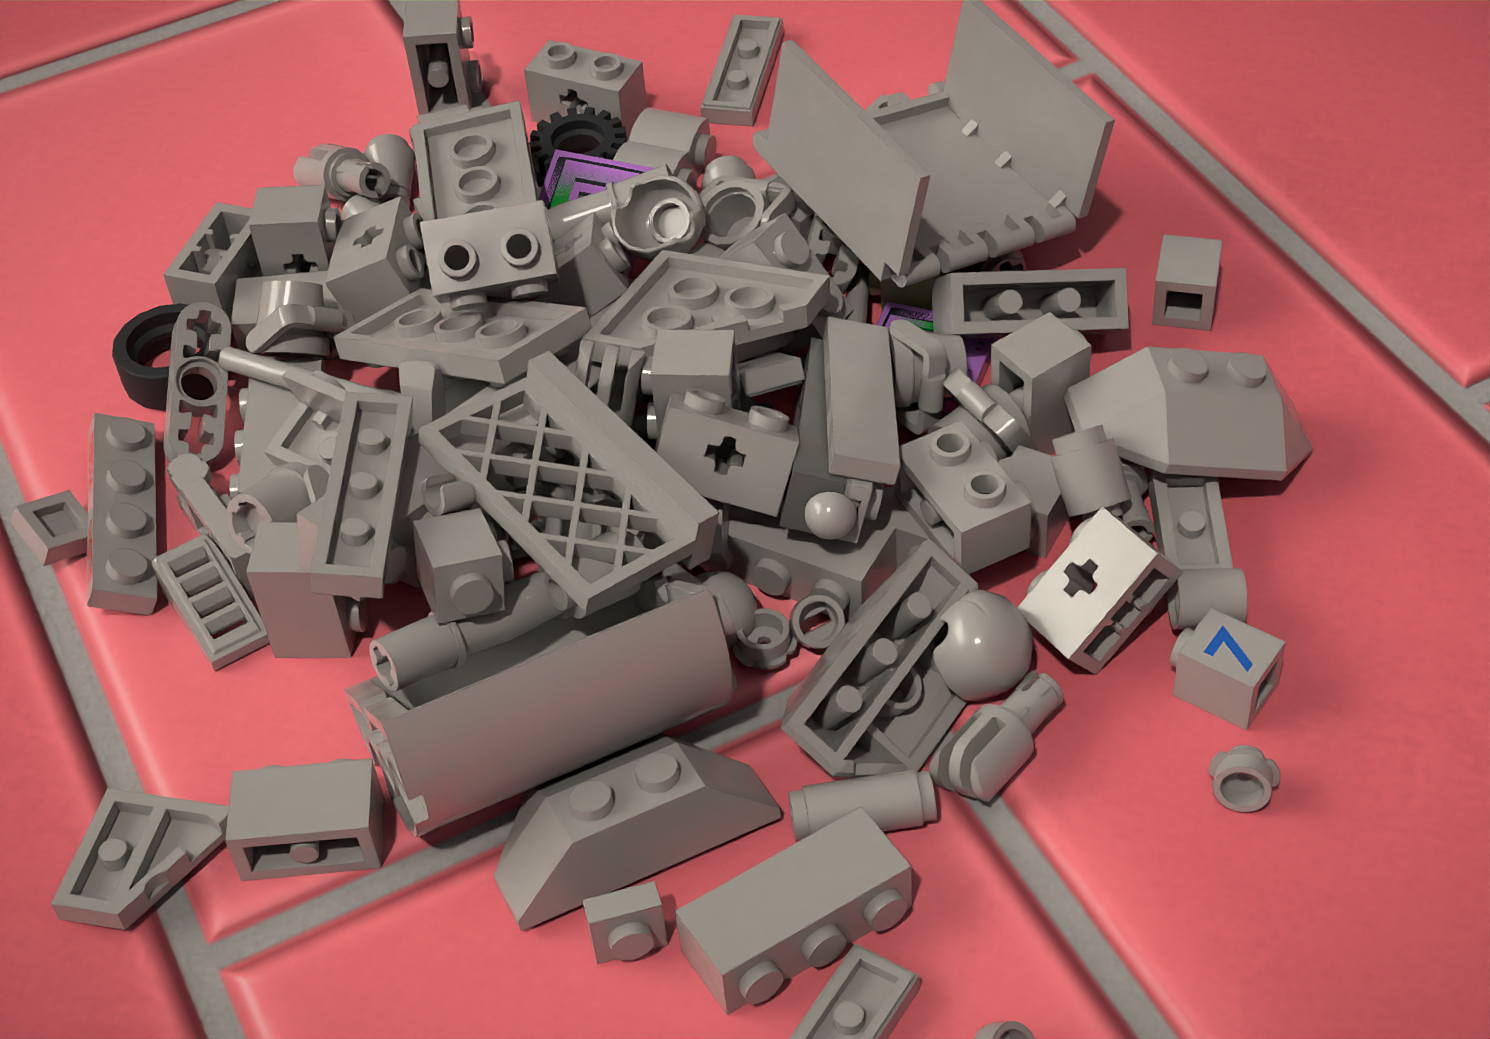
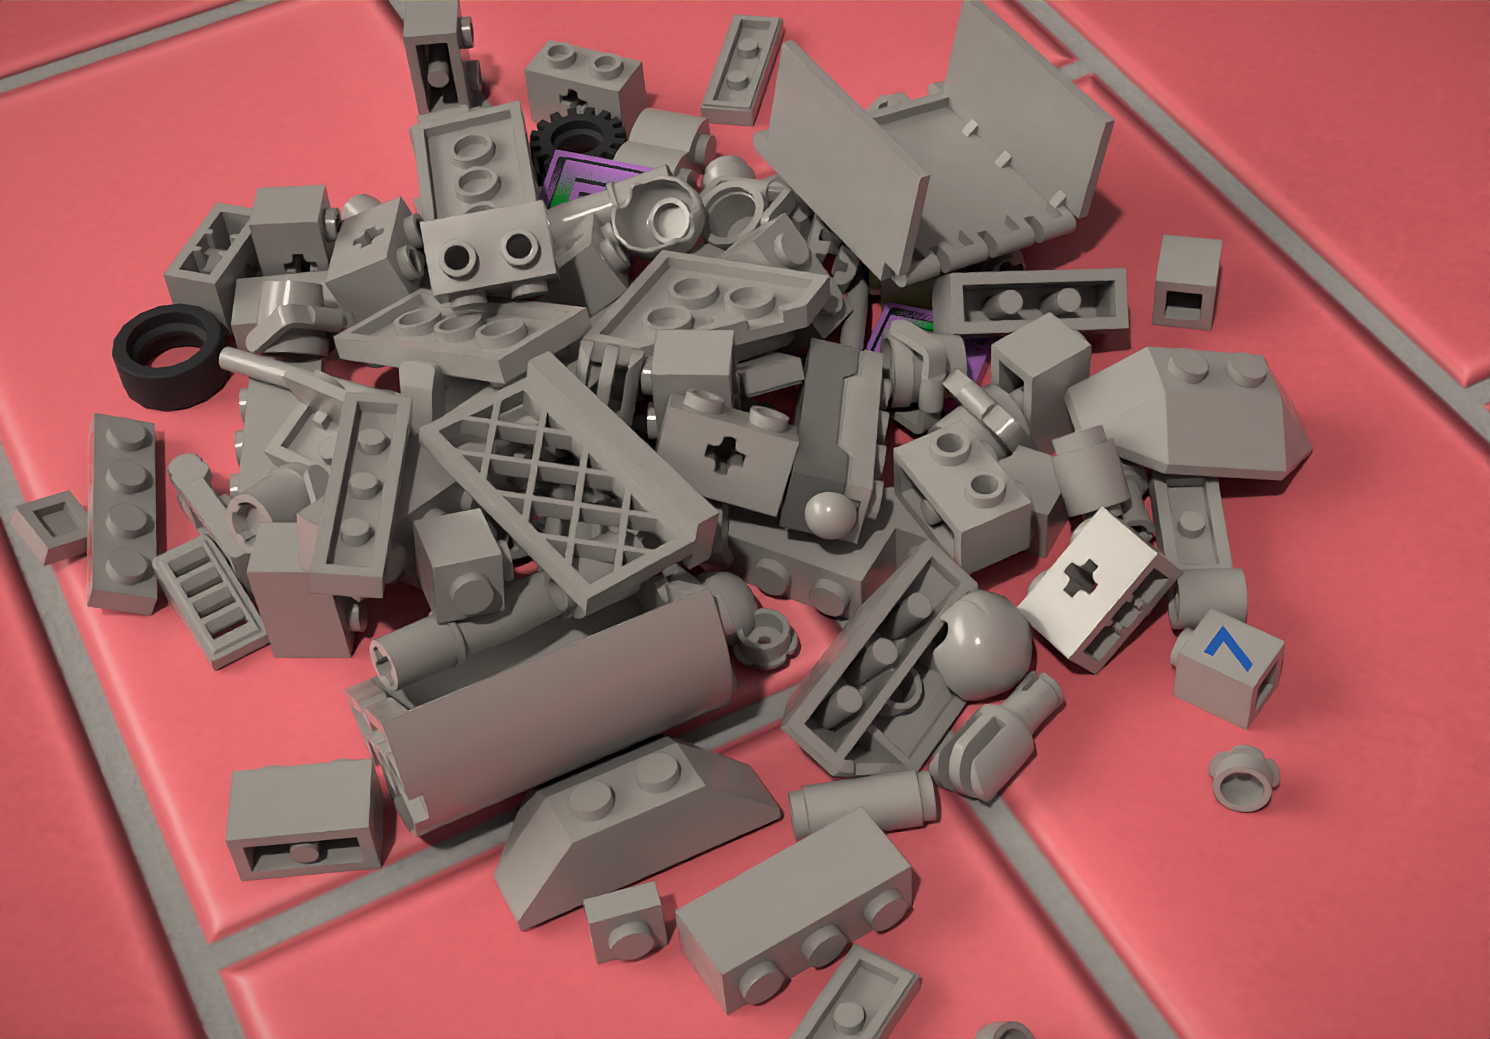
light grey wing [51,788,229,930] -> none
light grey beam [163,302,231,467] -> none
light grey arm [293,143,391,202] -> none
light grey cone [363,134,416,208] -> none
light grey hand [421,472,476,516] -> none
light grey hinge [789,595,845,649] -> none
light grey tile [823,316,901,485] -> none

